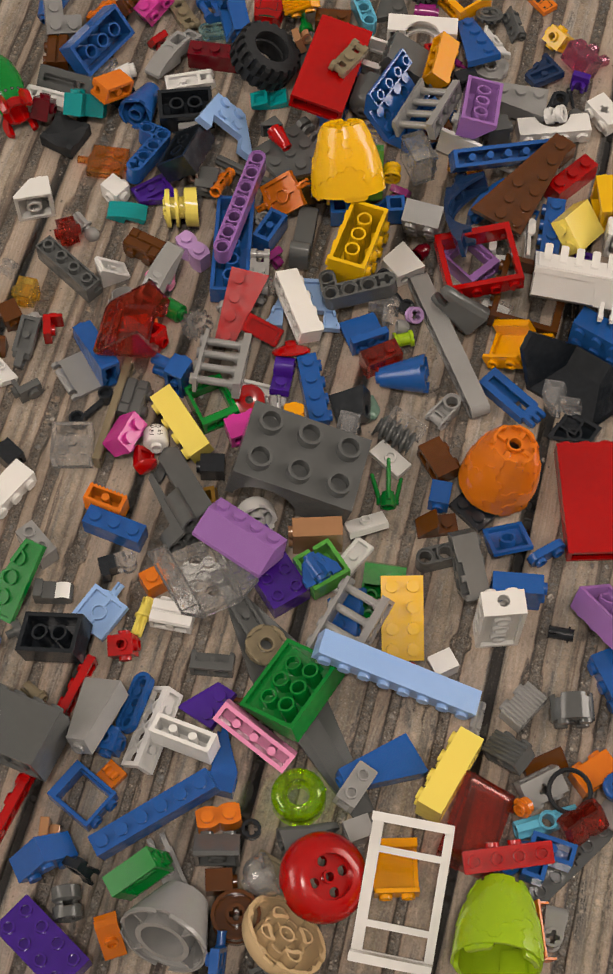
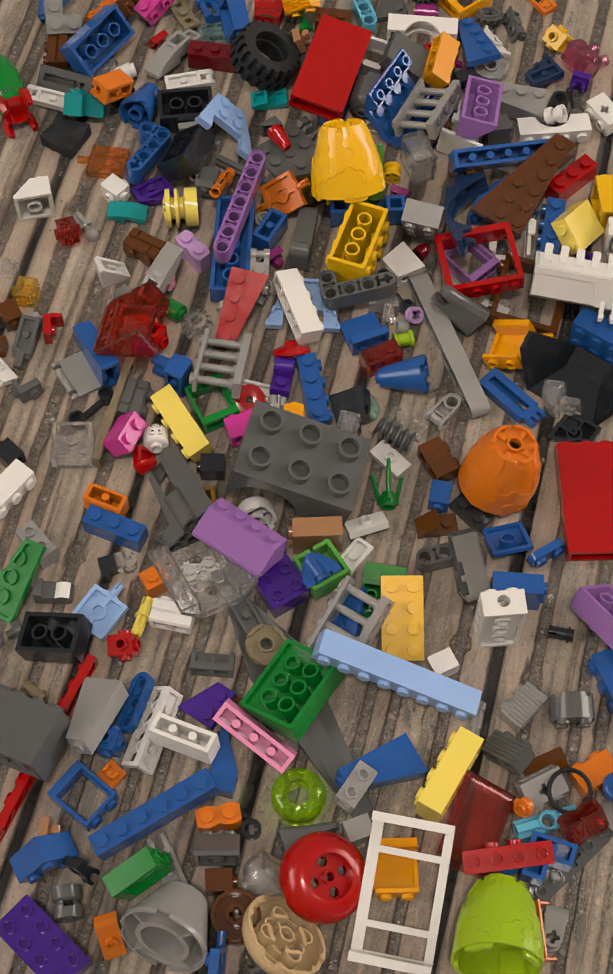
dark red brick [30,93,57,122] -> none
dark grey brick [36,235,103,303] -> none
red tile [241,312,284,348] -> none
dark tan plate [328,38,370,79] -> none

